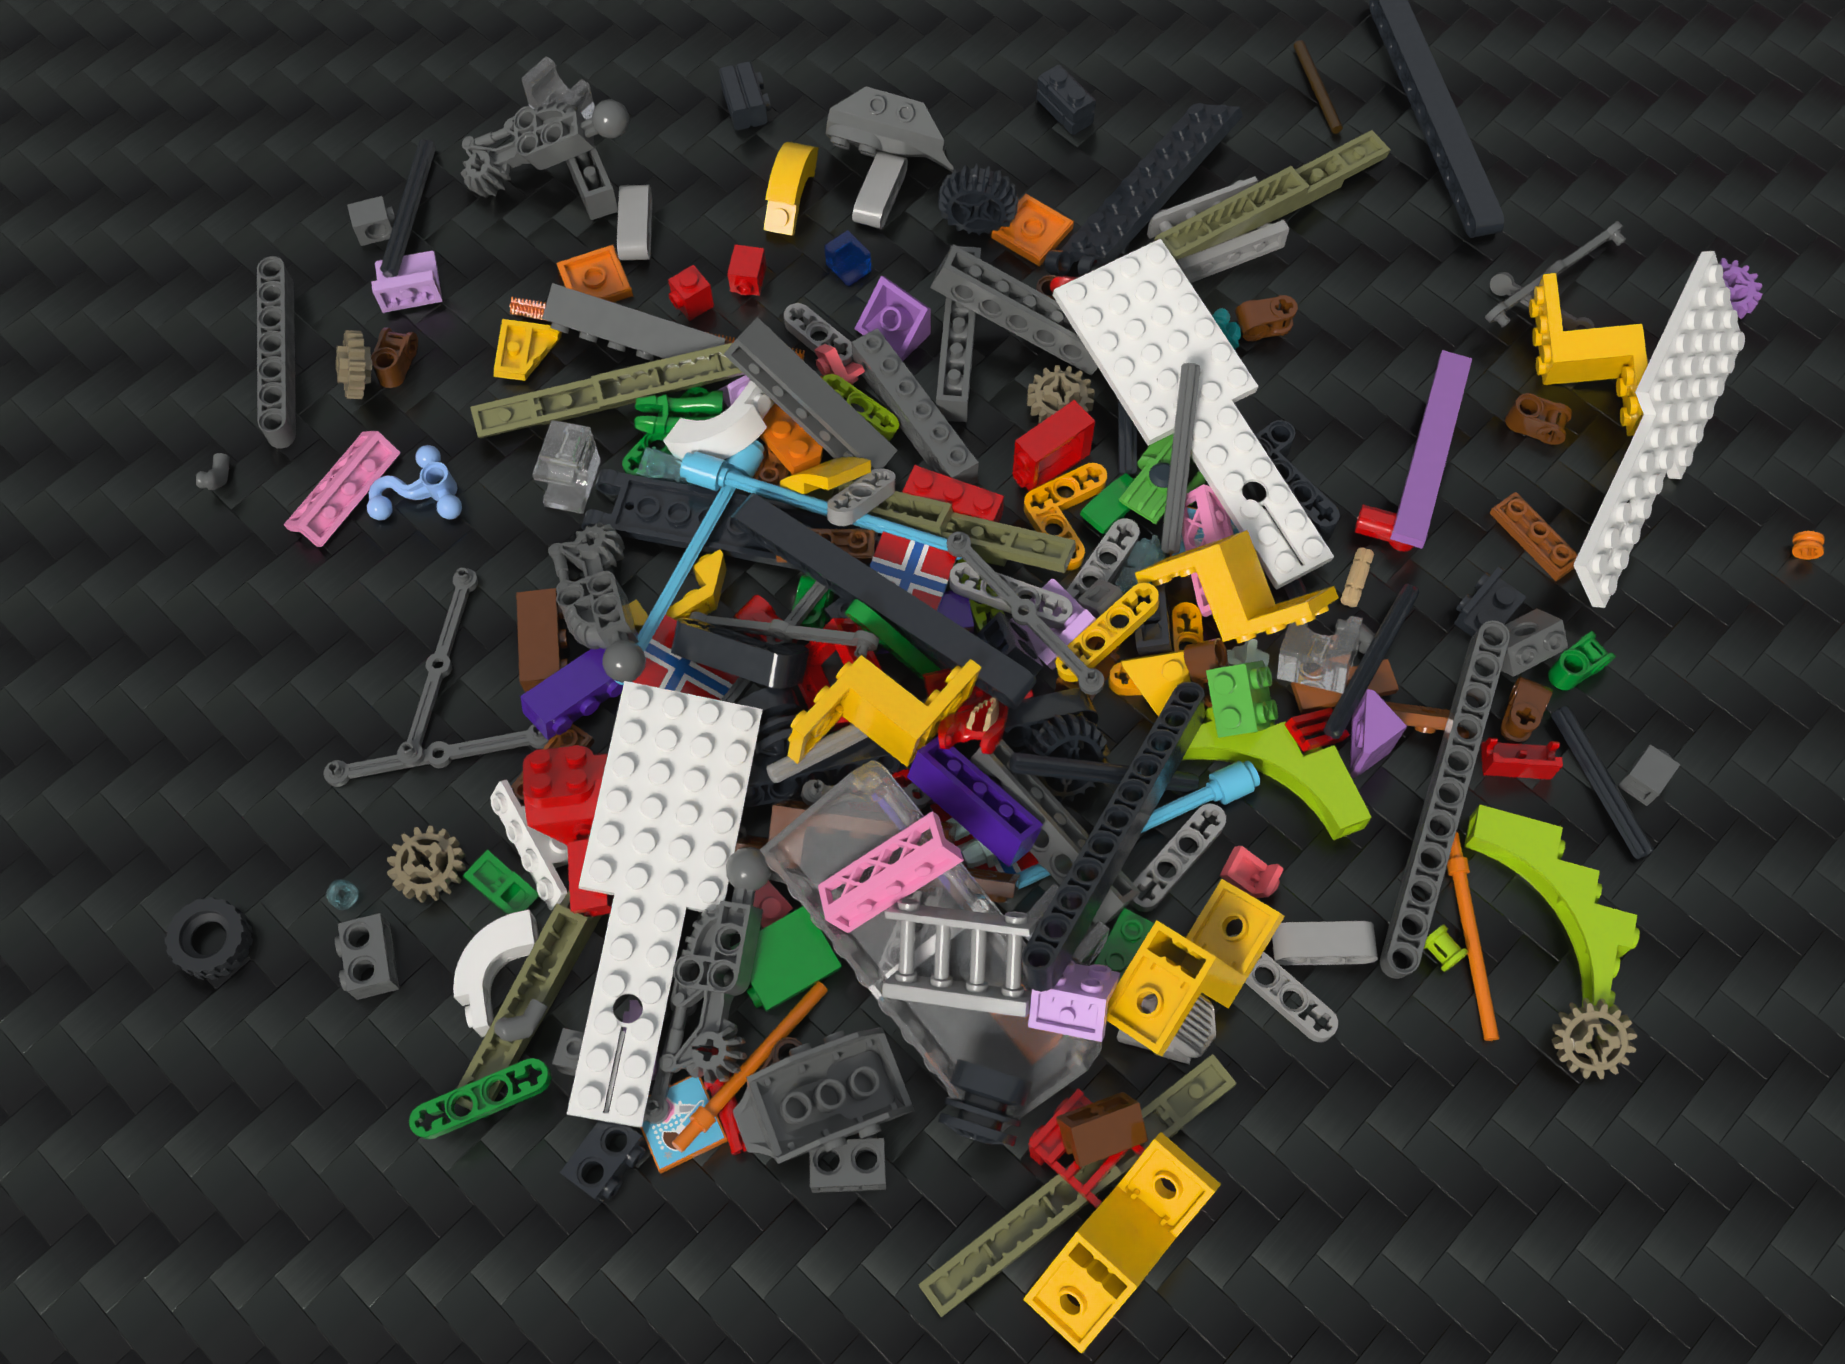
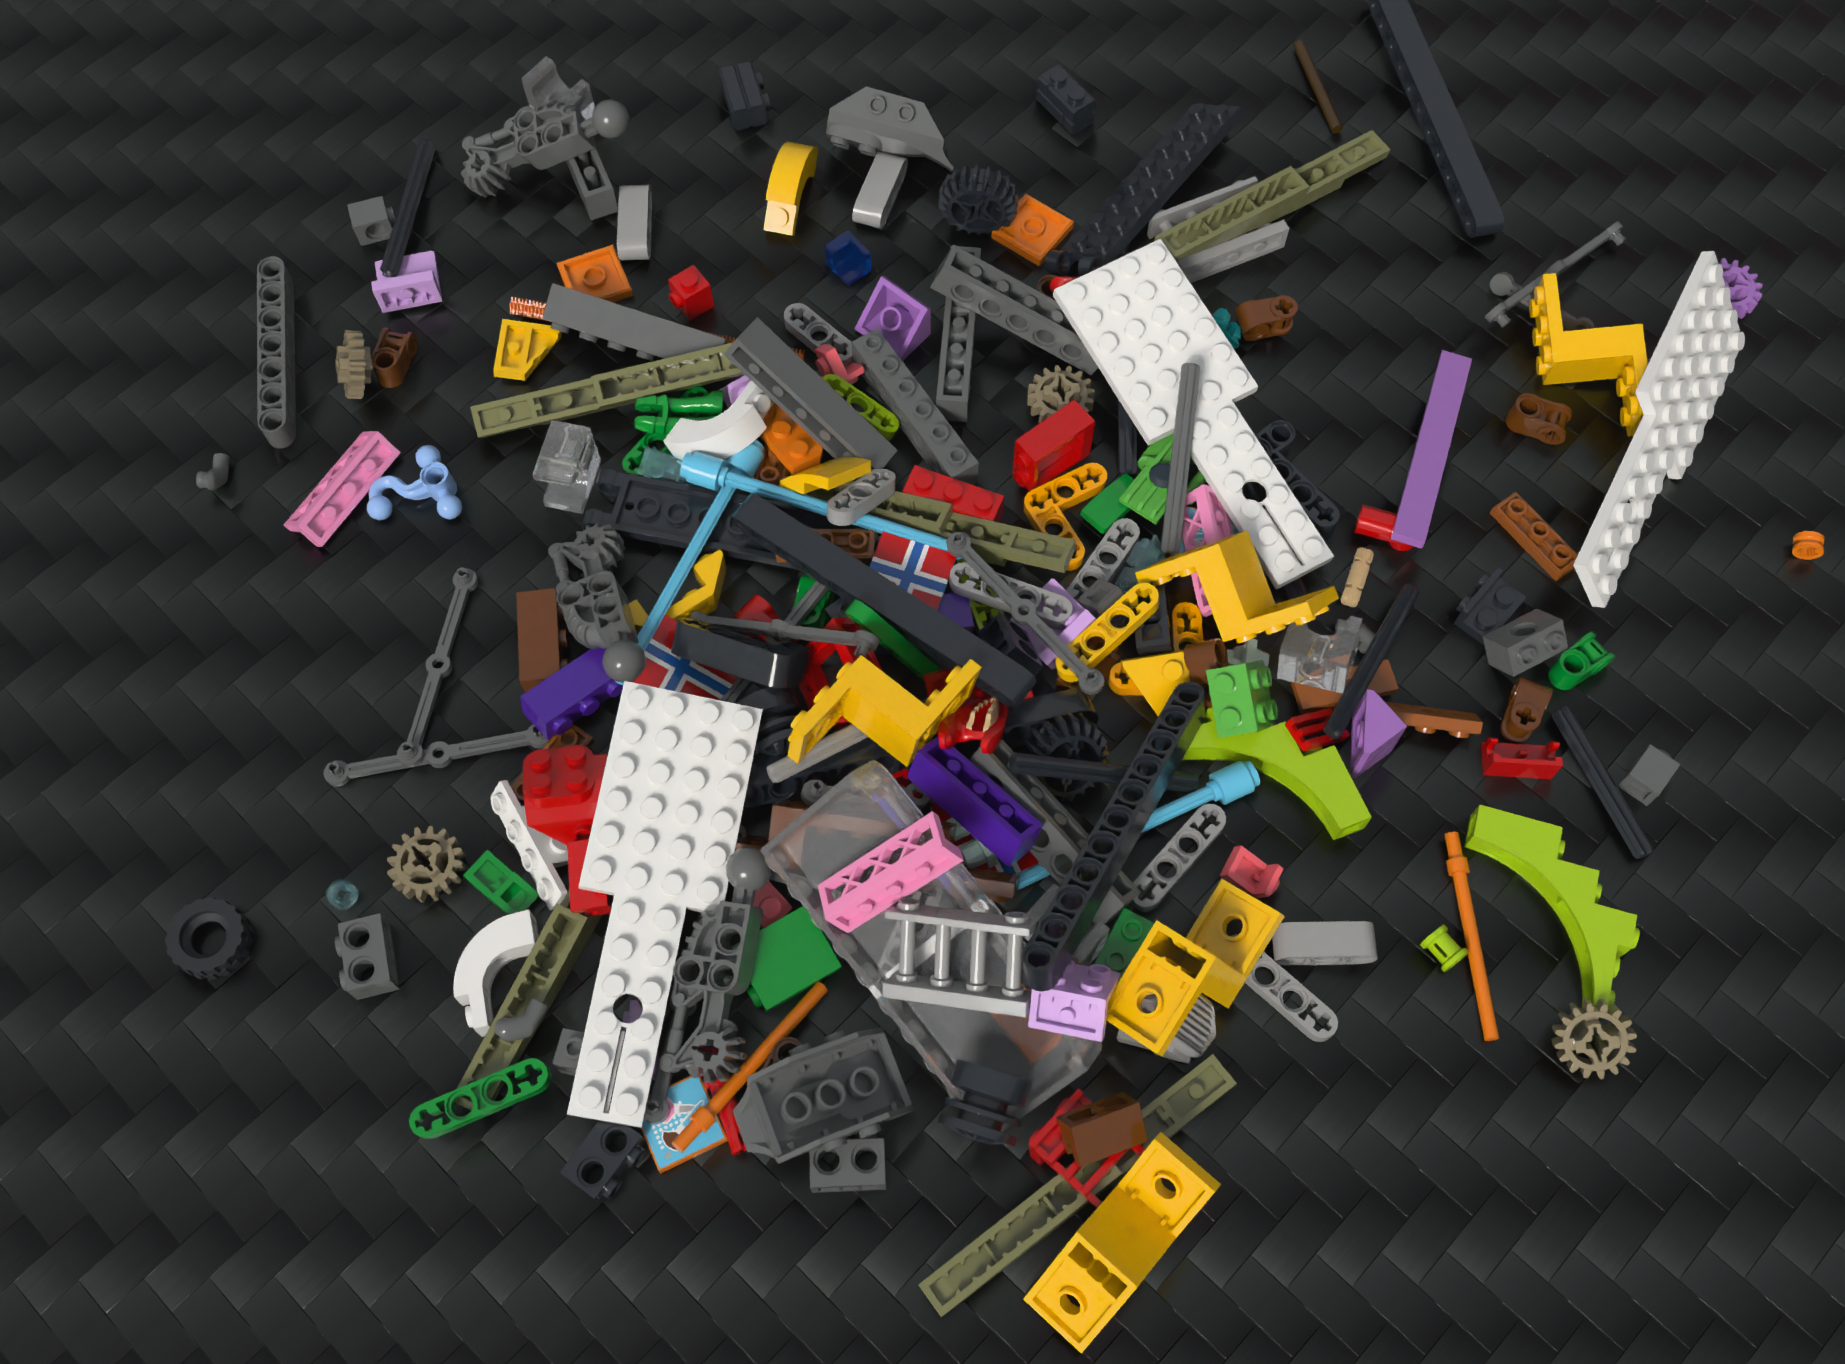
red brick [727,245,767,296] -> none
dark grey beam [1380,620,1510,979] -> none

